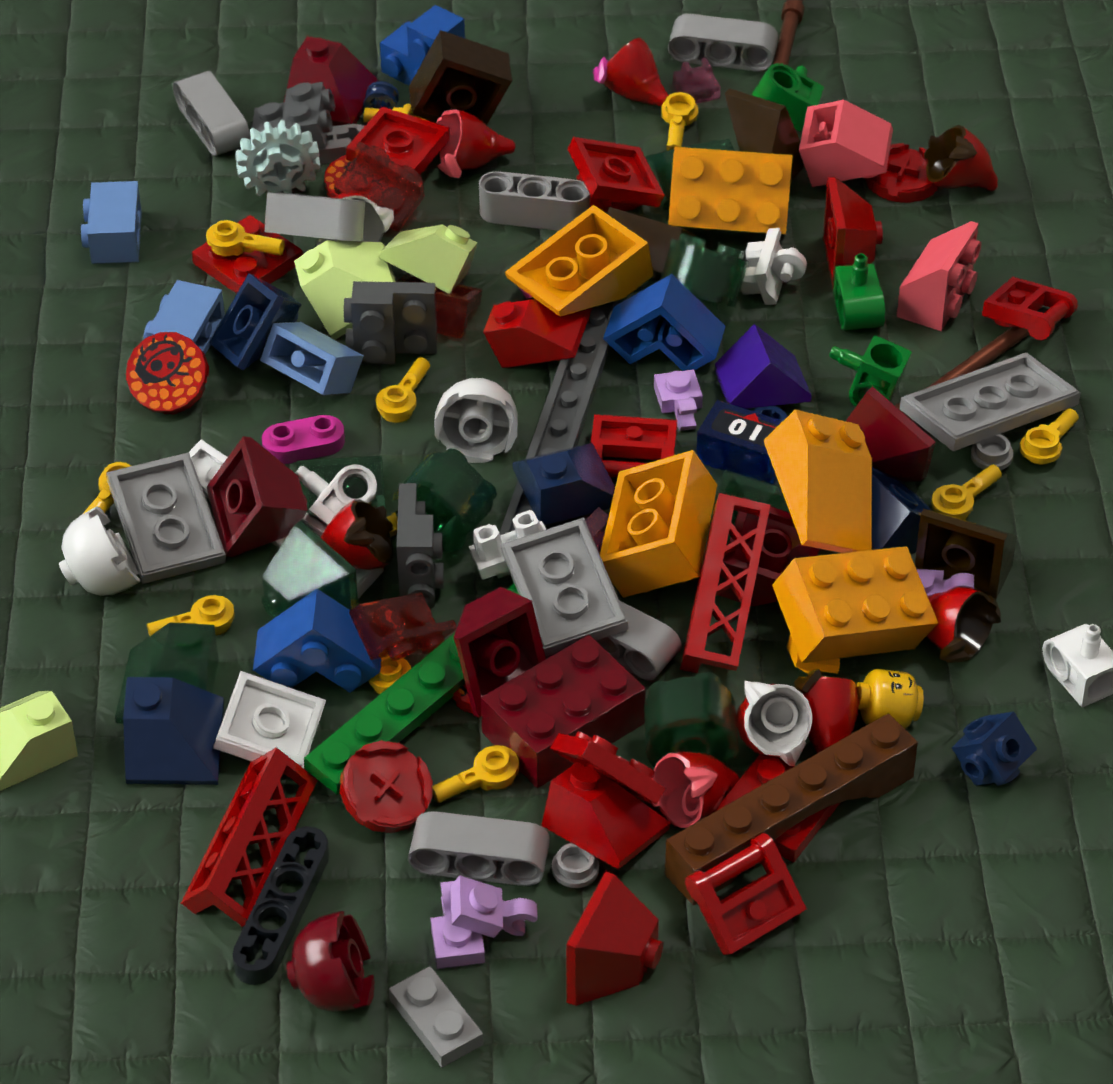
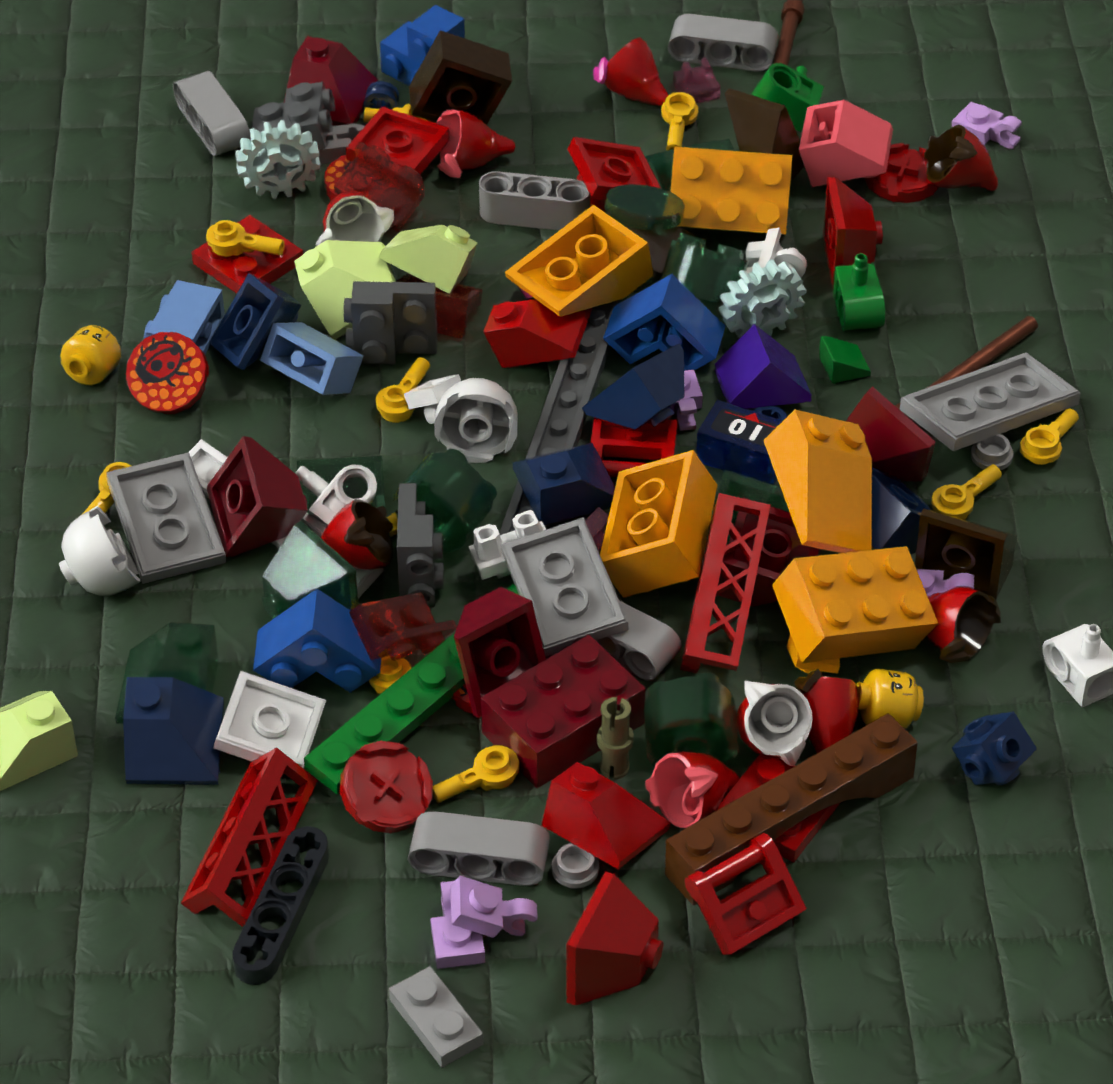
medium blue brick [81,181,142,263] -> none
yellow plate [147,595,235,641] -> none
dark pink plate [262,415,345,464] -> none
light grey beam [264,192,366,241] -> none
dark red cylinder [287,911,375,1012] -> none
red plate [549,731,666,804] -> none
green piece [829,335,912,407] -> none
coral slope [897,221,982,331] -> none
red plate [982,277,1078,340] -> none
none -> yellow head [60,325,121,386]
none -> white tile [404,374,461,424]
none -> dark blue slope [582,344,684,430]
none -> olive pin [597,697,634,779]
none -> clear green tile [604,184,685,230]
none -> light aqua gear [719,259,807,338]
none -> green slope [819,336,871,383]
none -> lavender plate [952,102,1022,149]

